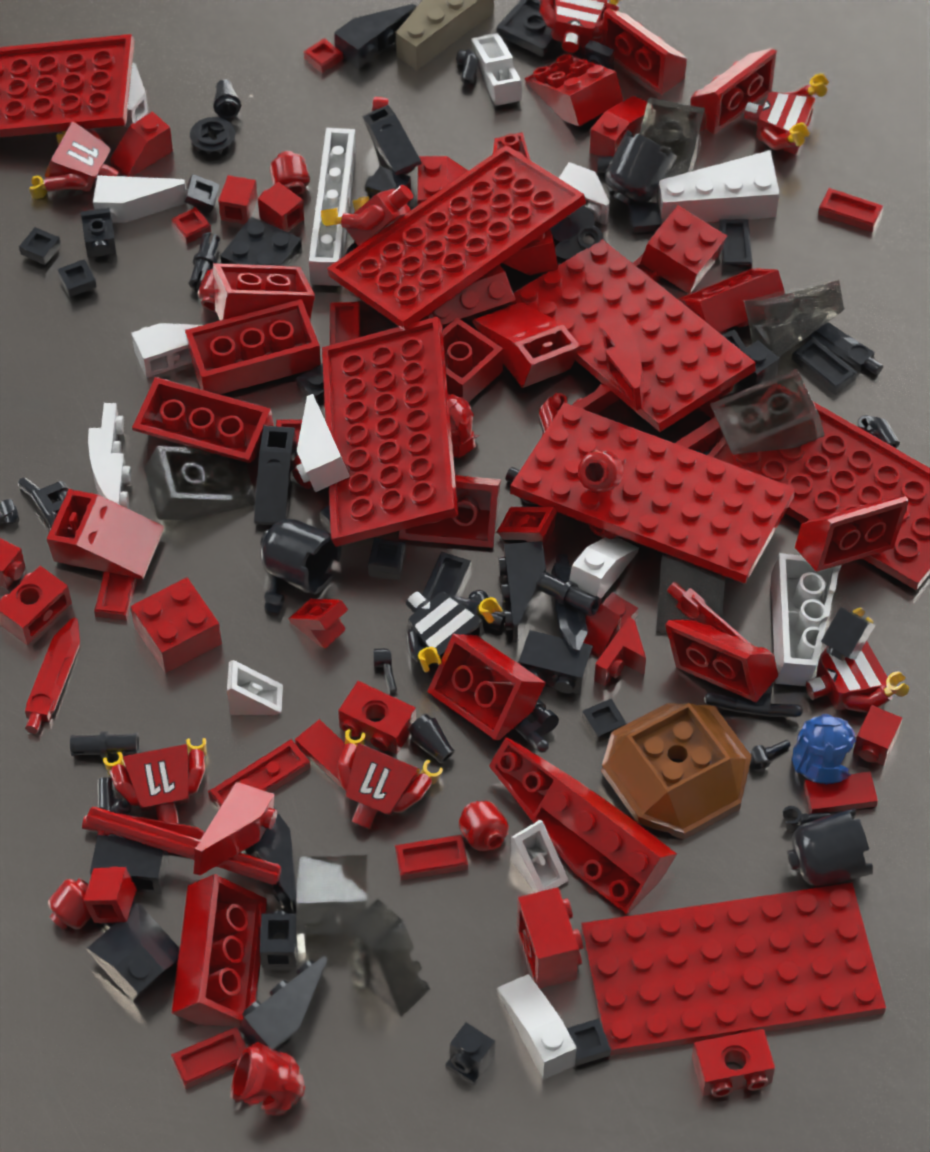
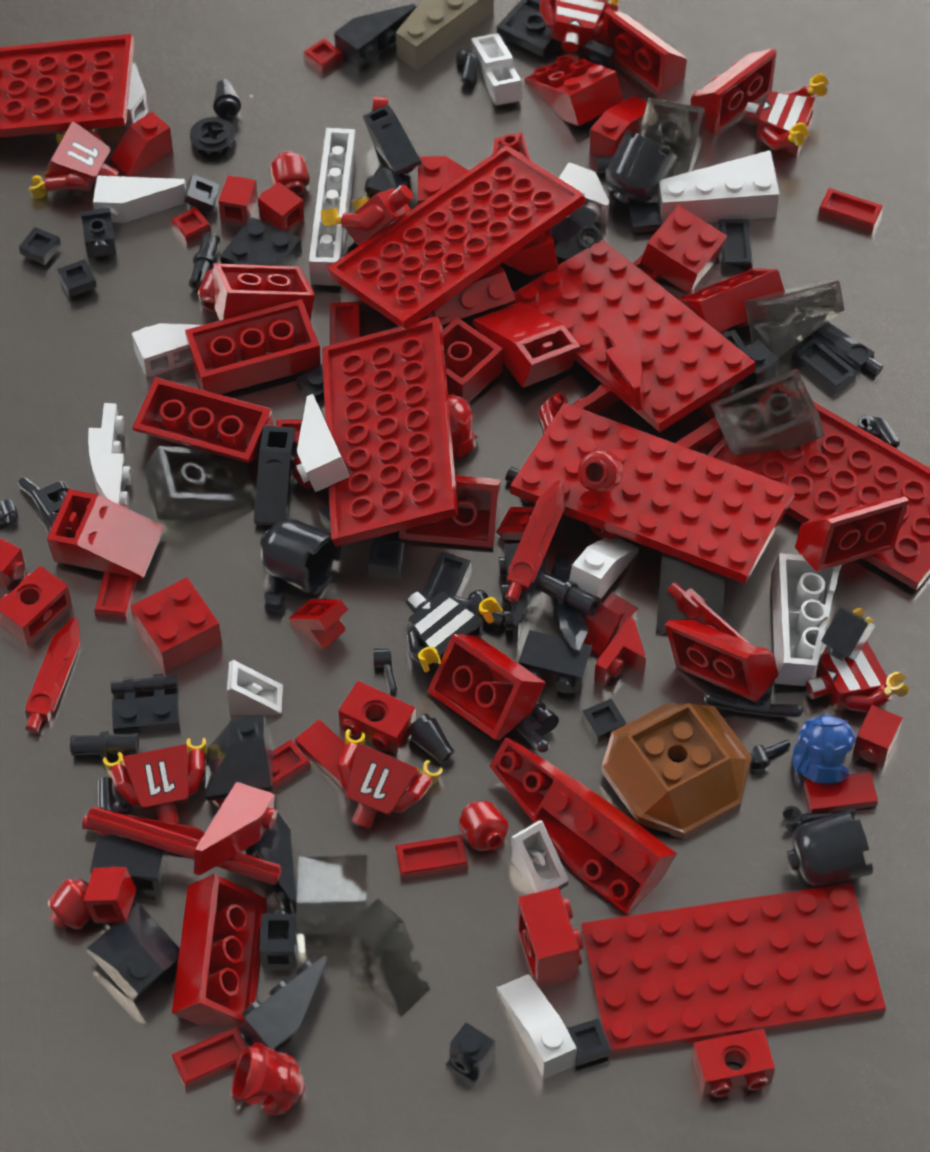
none -> black plate [111,673,180,734]
none -> black slope [205,715,273,801]
none -> red piece [505,480,564,602]

